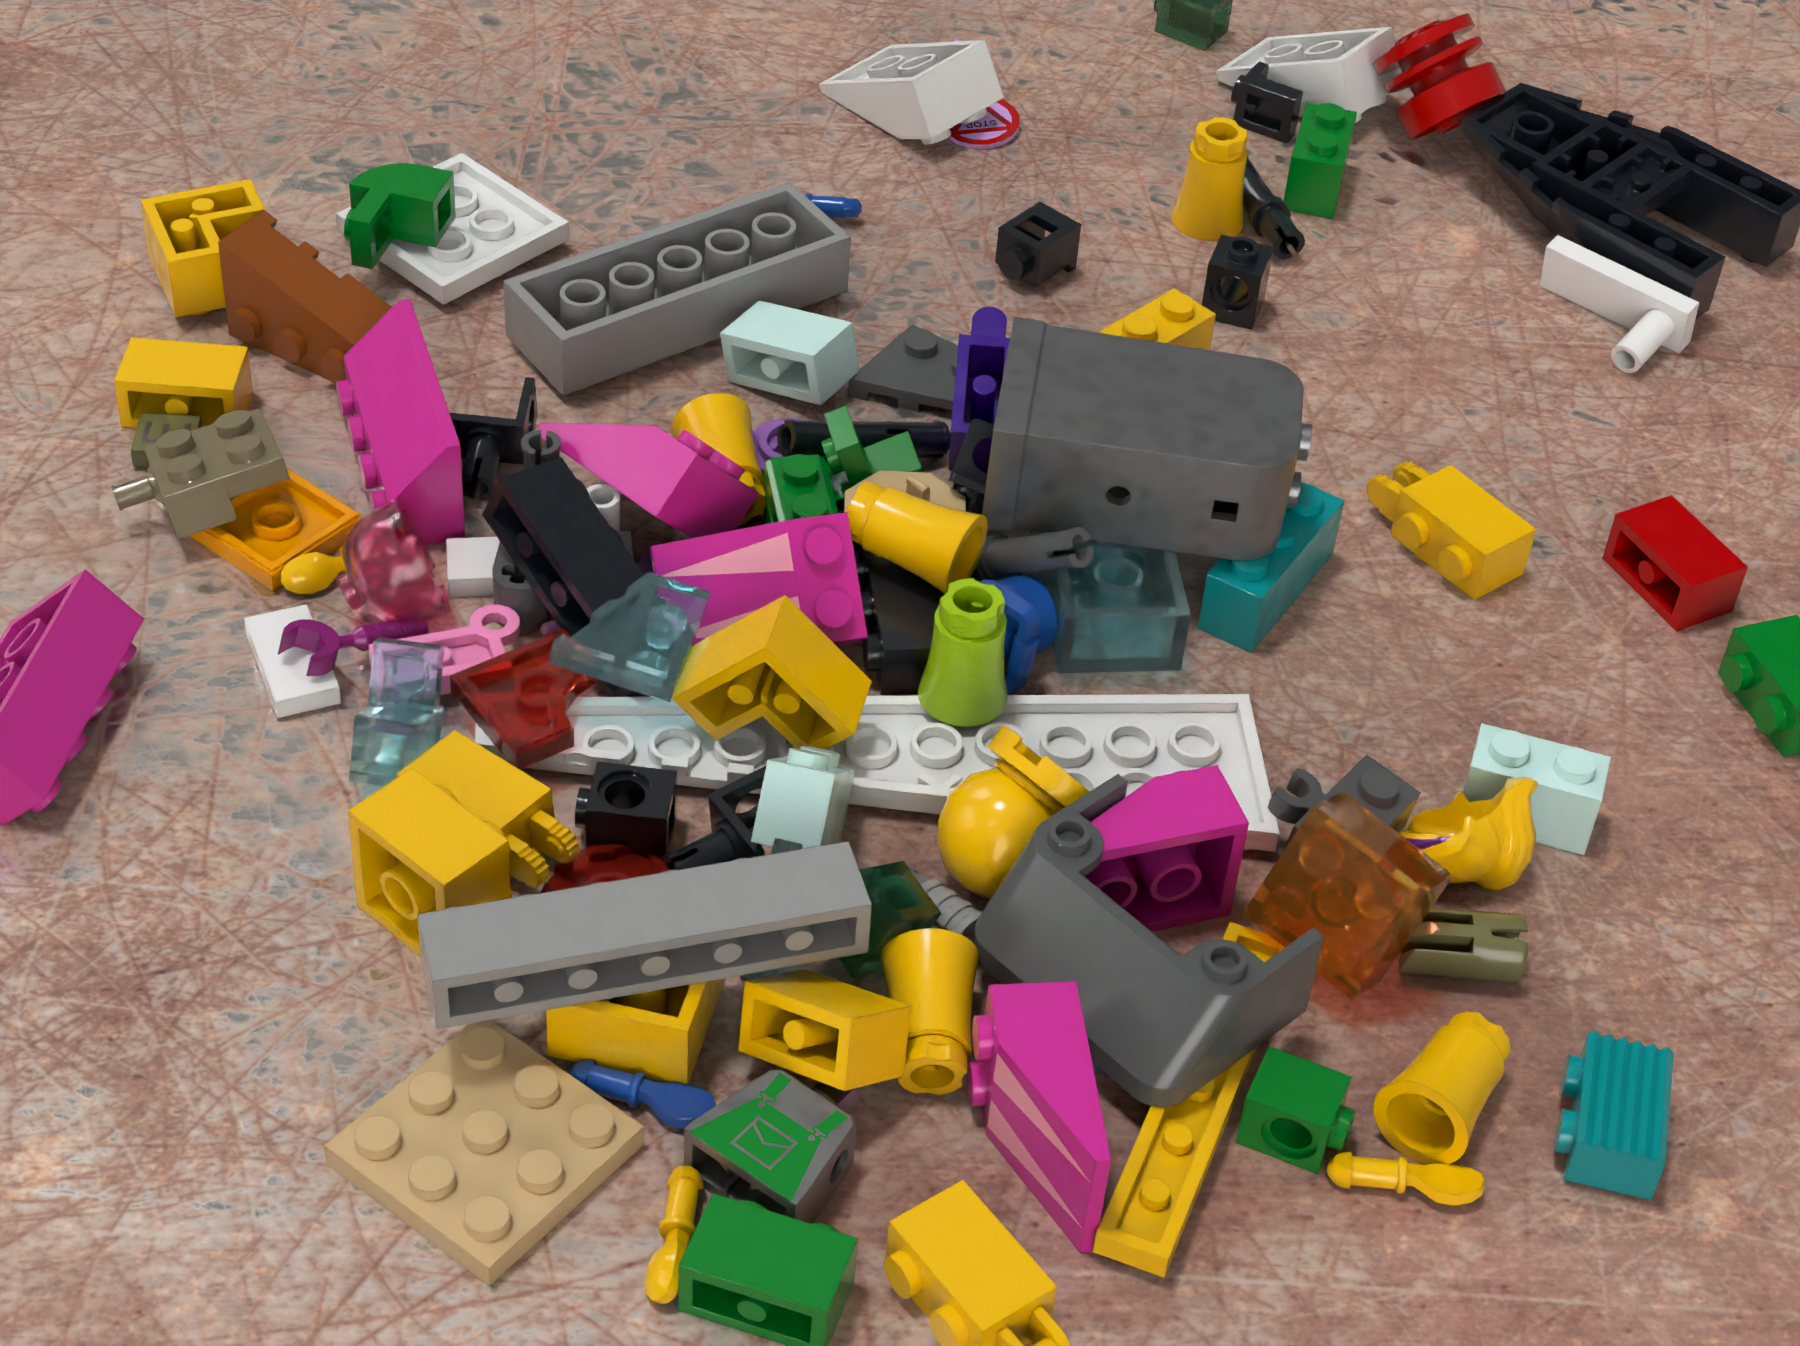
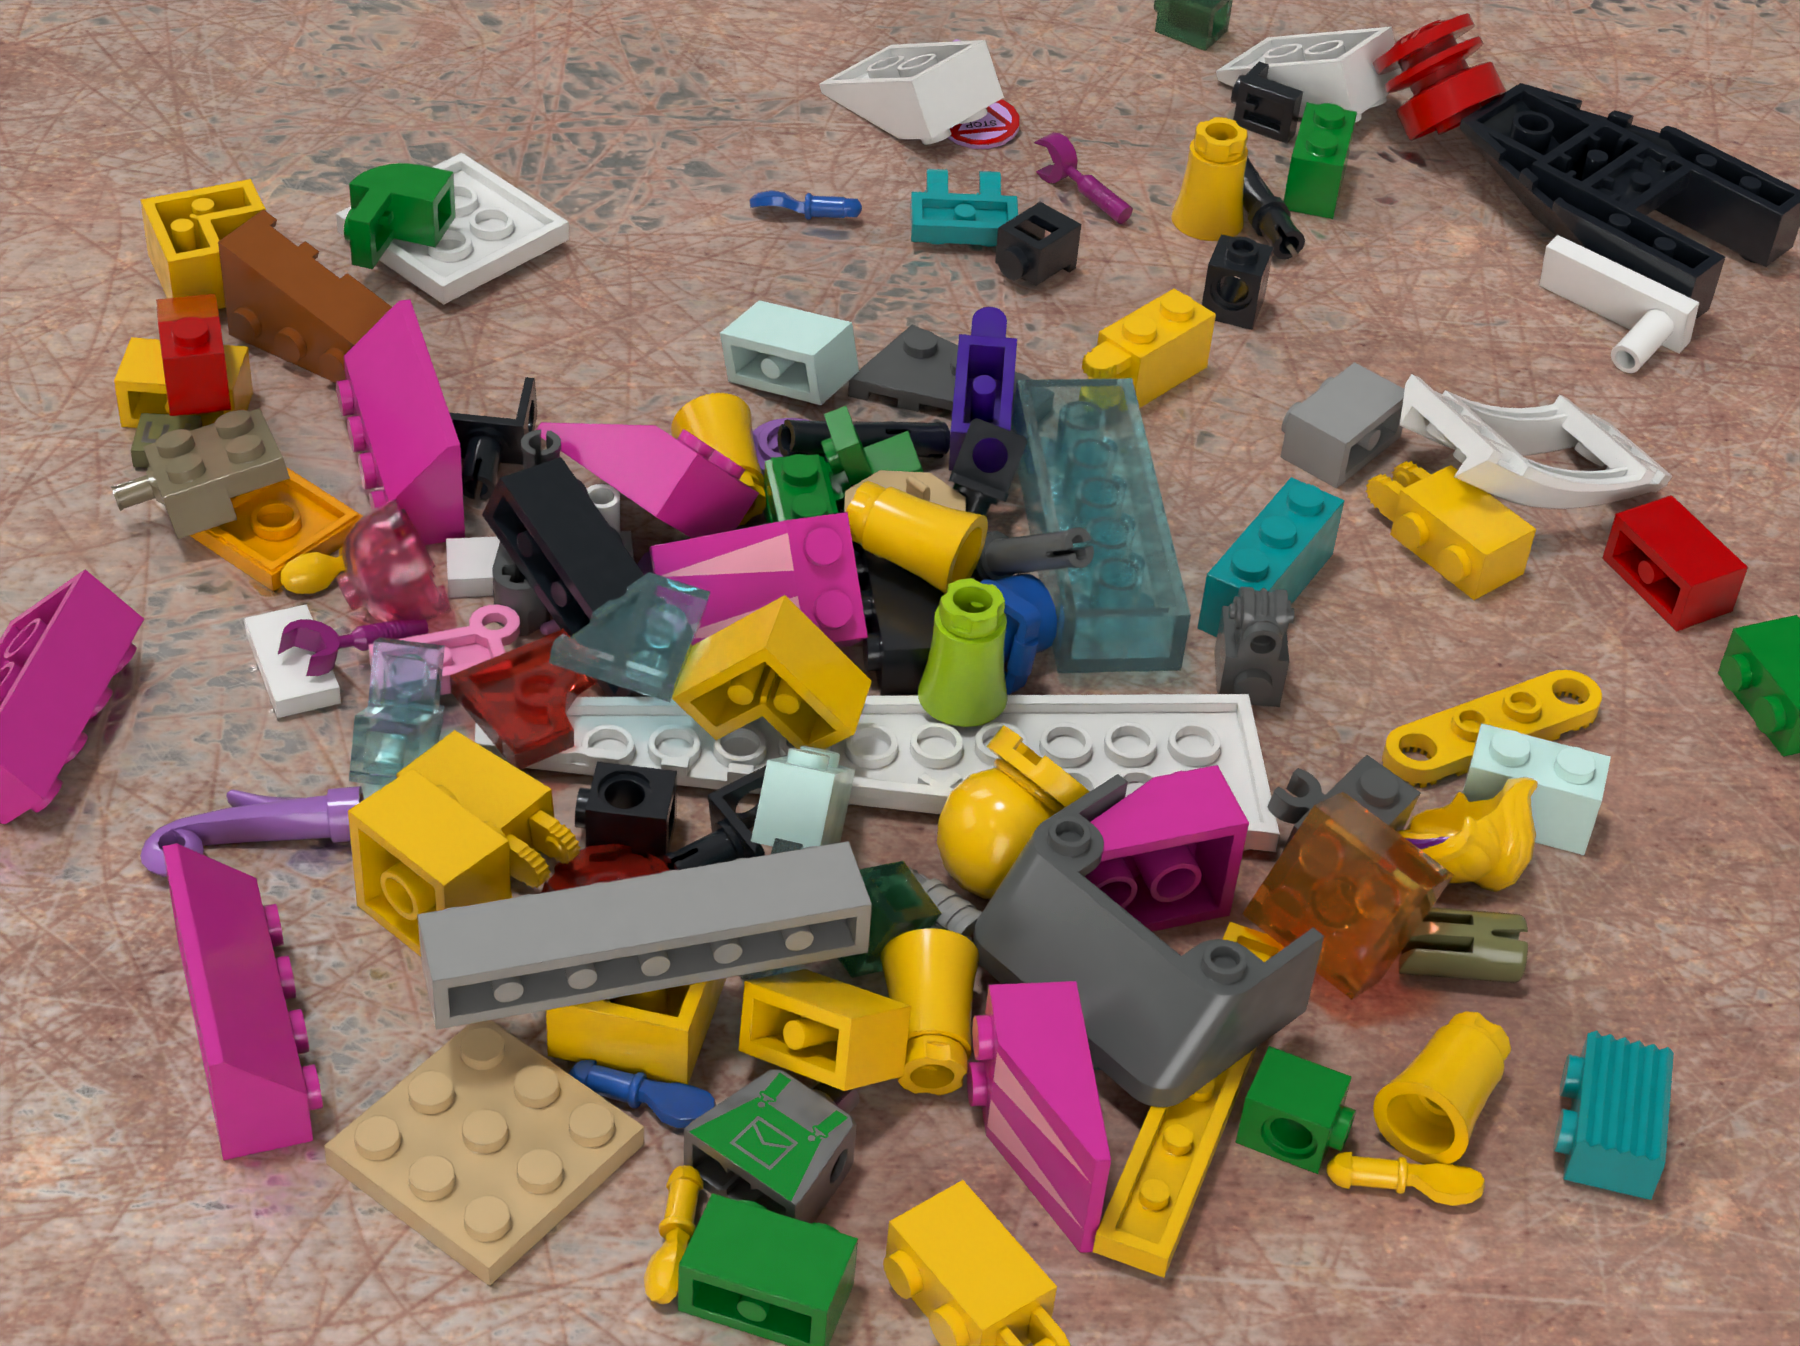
light grey brick [504,182,851,396] -> none
flat silver piece [982,317,1312,561] -> none
none -> medium lavender plant [140,786,364,877]
none -> red slope [156,294,231,416]
none -> dark pink slope [162,843,323,1161]
none -> teal plate [910,169,1018,247]
none -> magenta piece [1034,132,1133,224]
none -> dark grey brick [1214,586,1294,707]
none -> light grey brick [1280,362,1405,489]
none -> yellow plate [1382,670,1602,788]
none -> white wedge [1400,374,1672,509]

